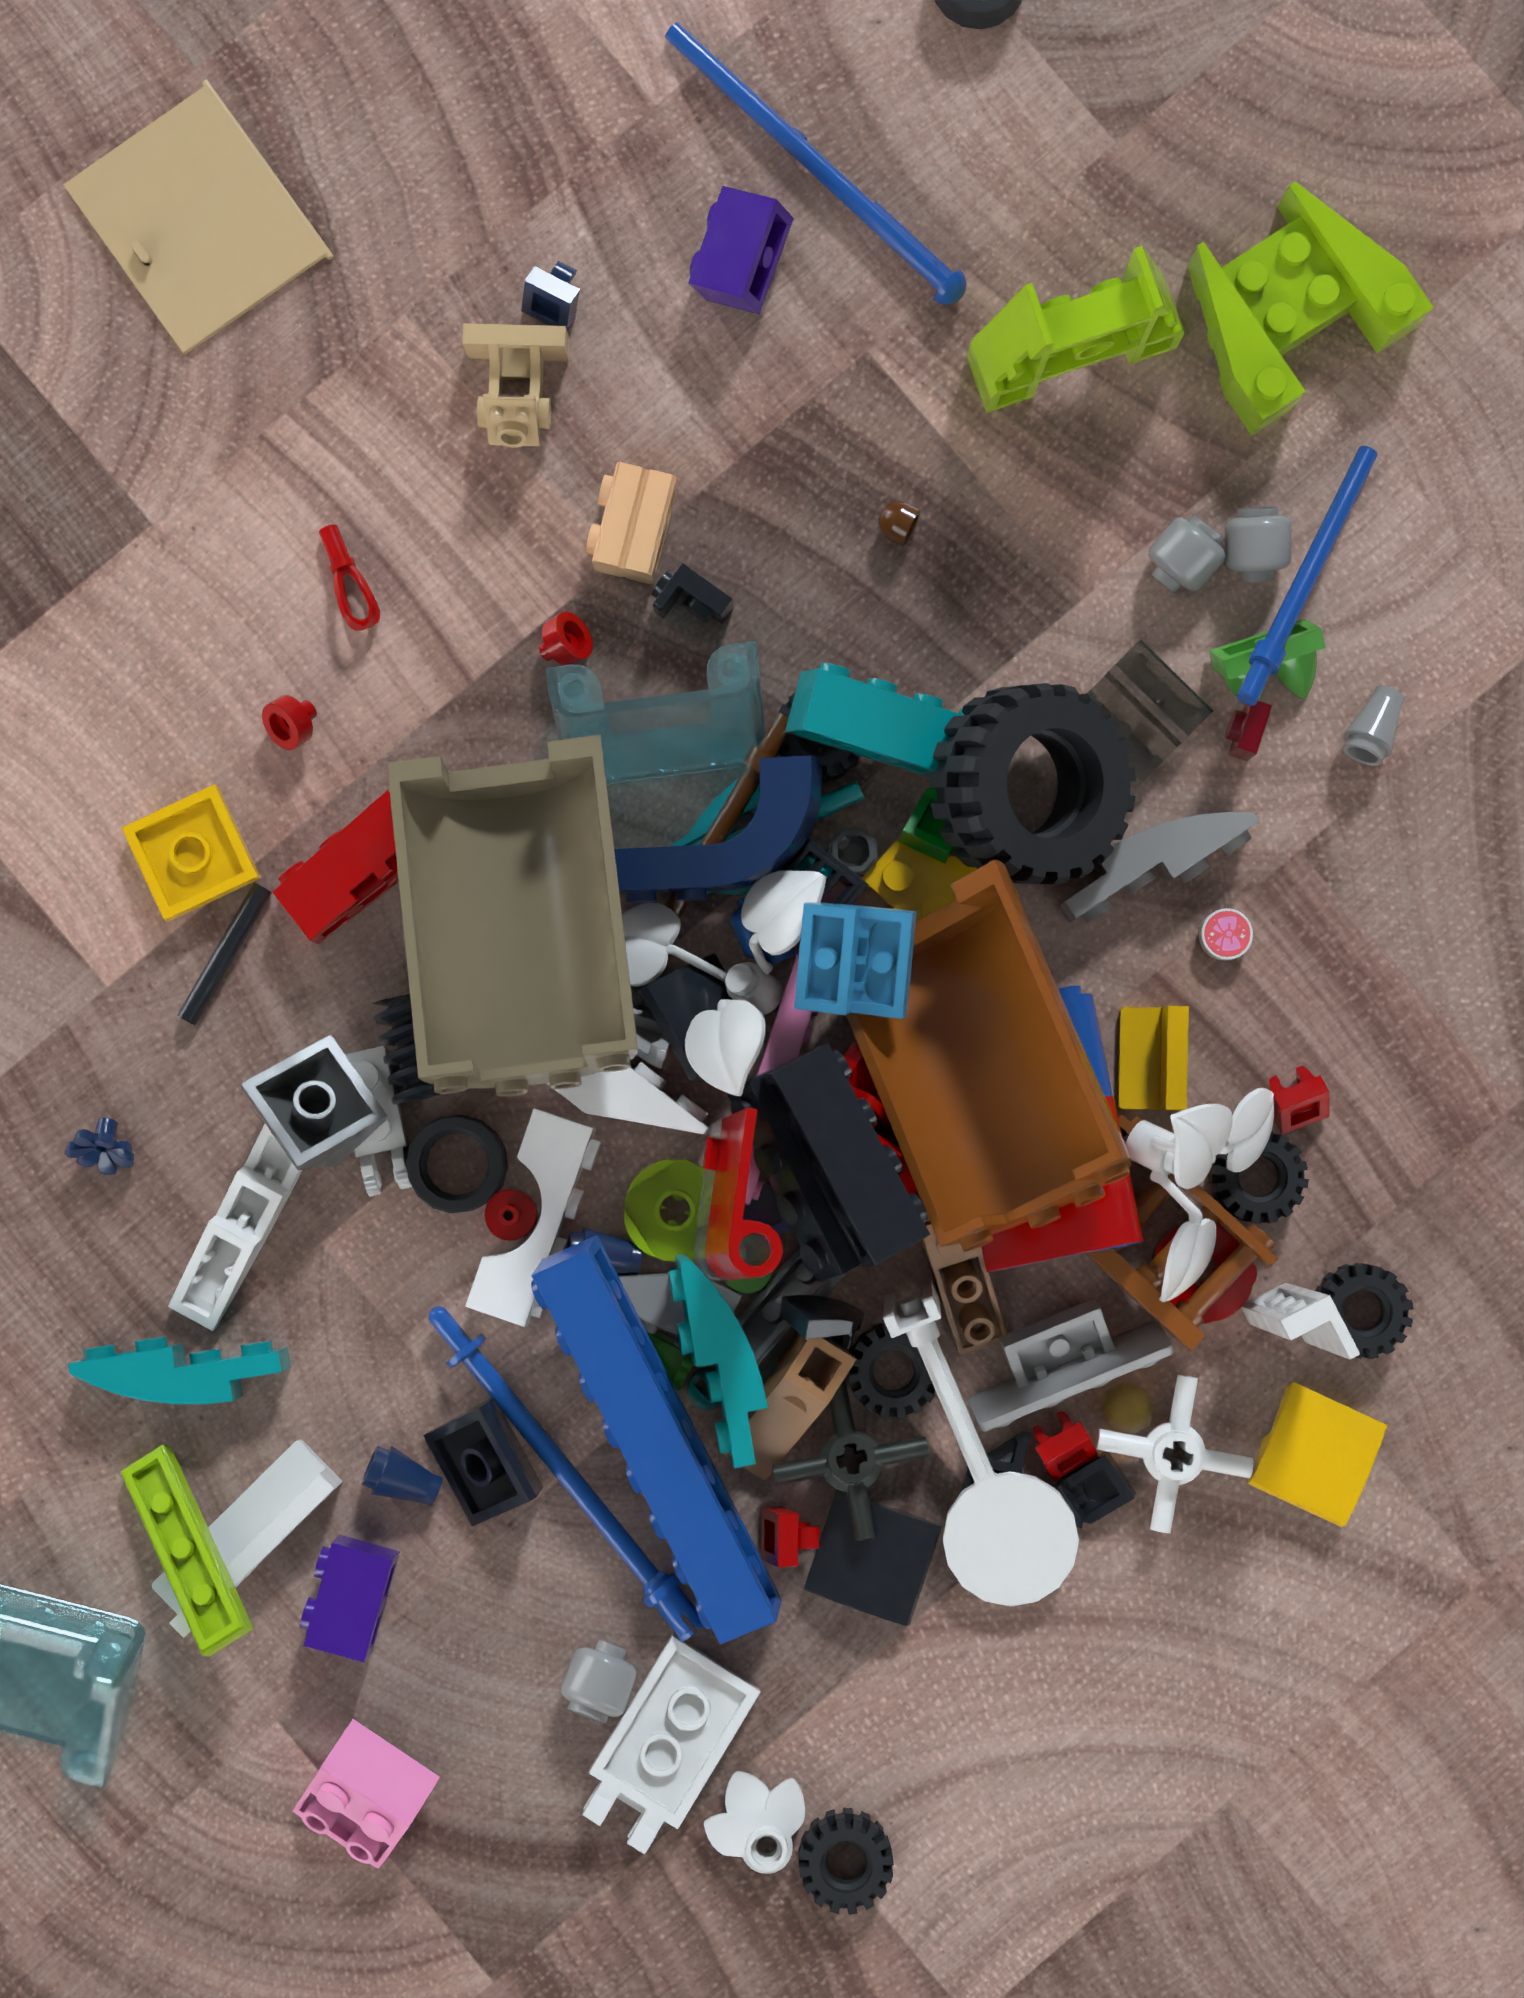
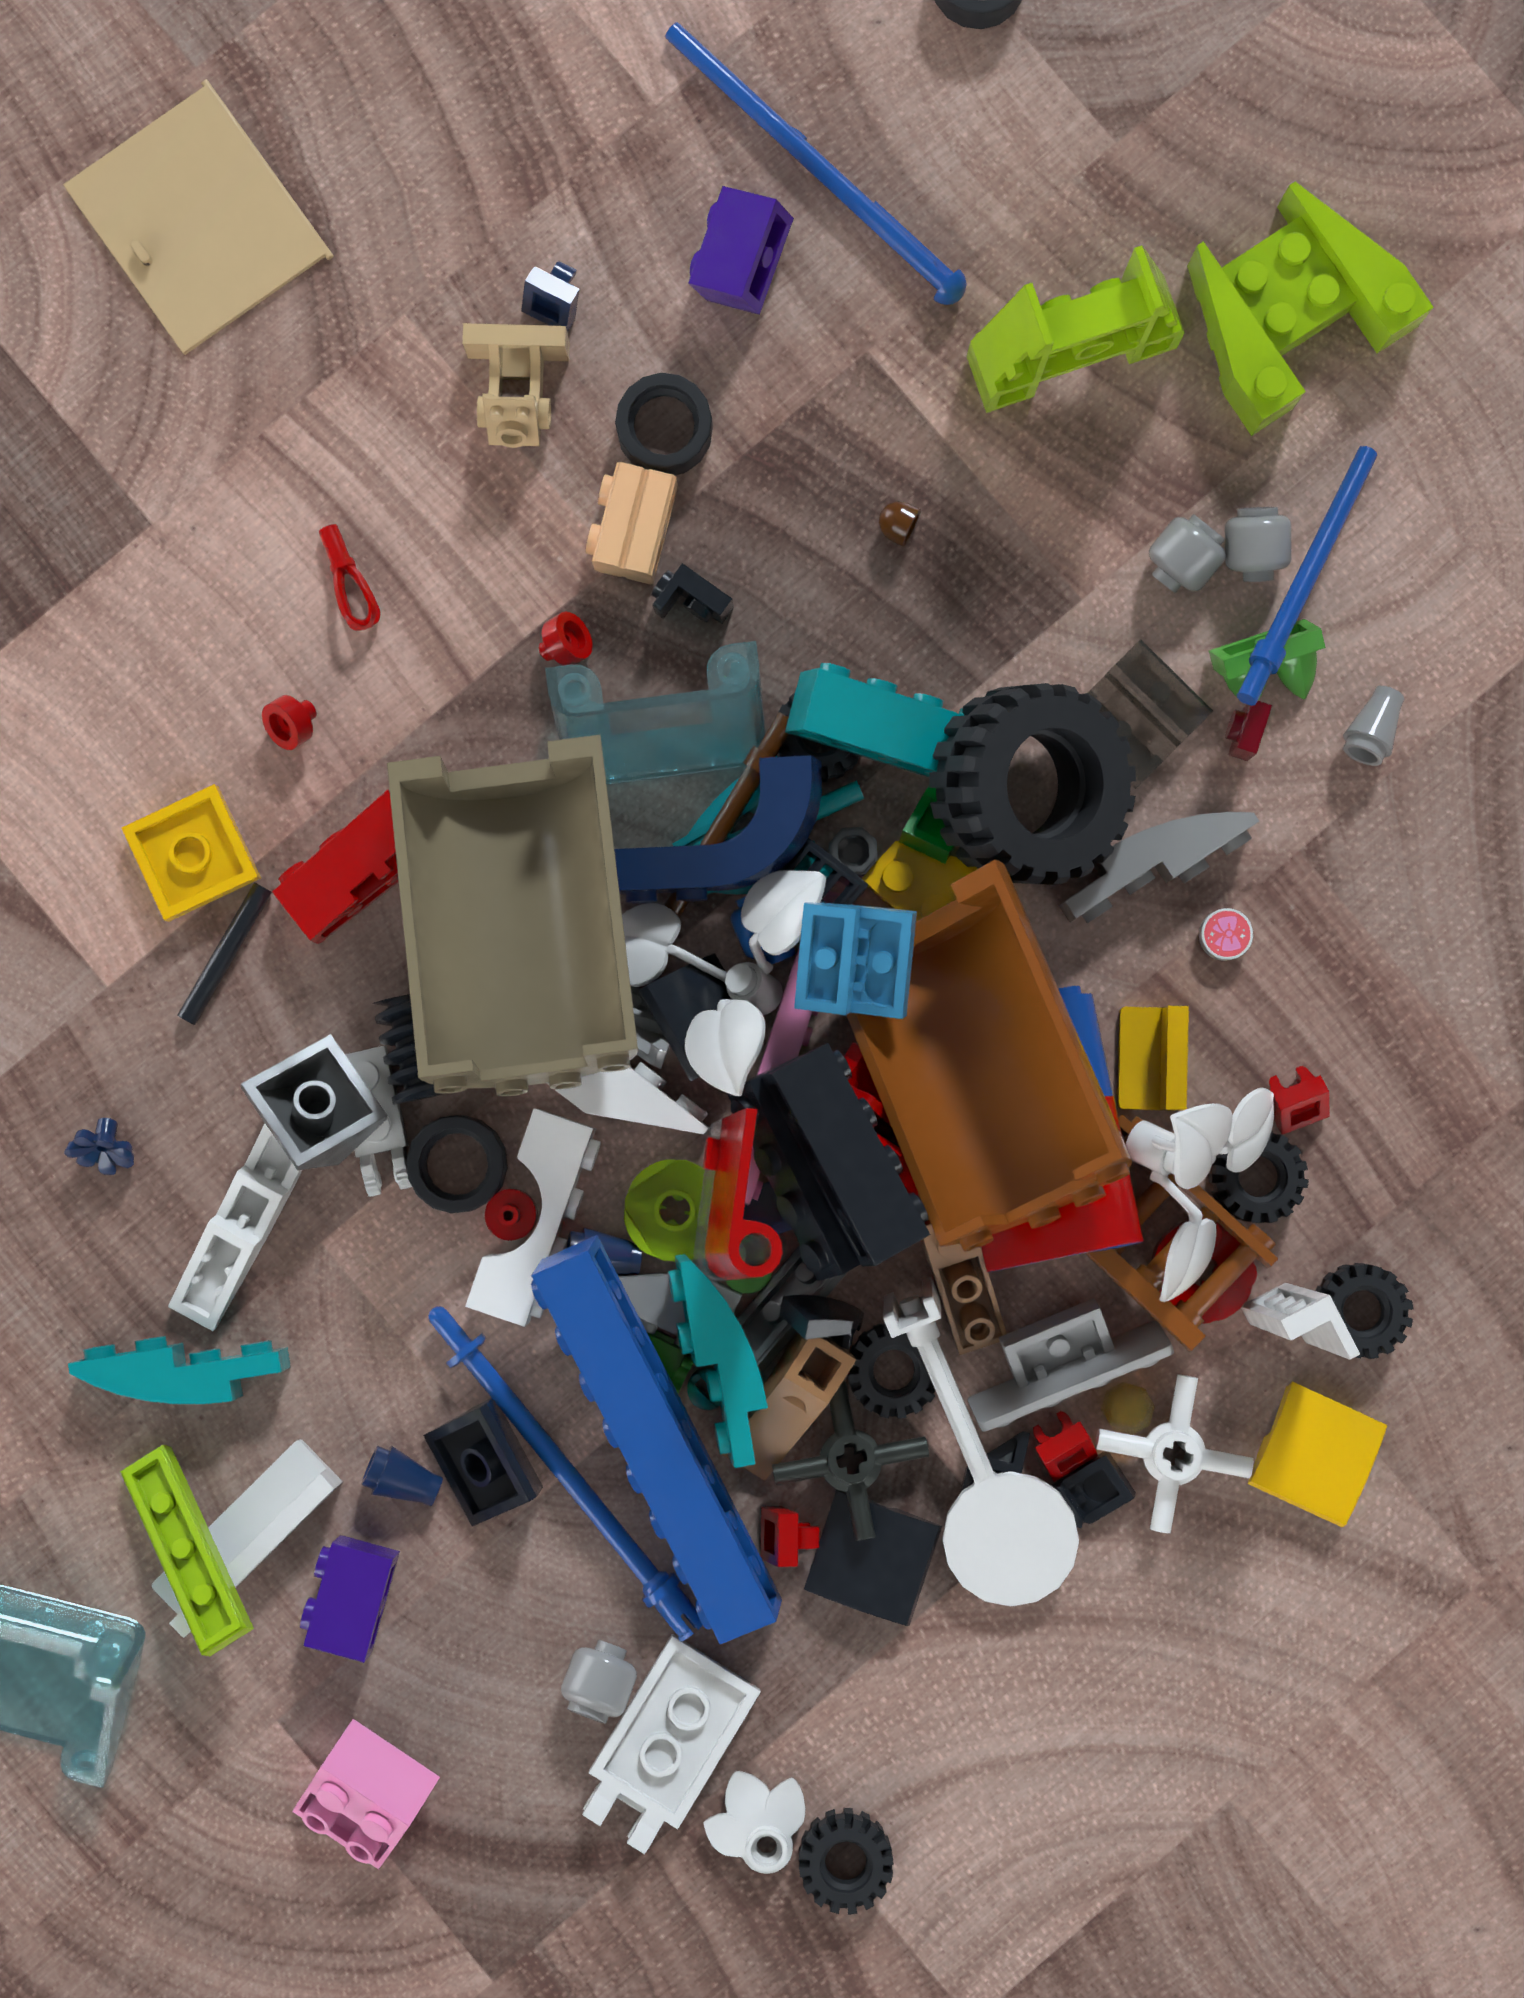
none -> black tyre [615,373,713,476]

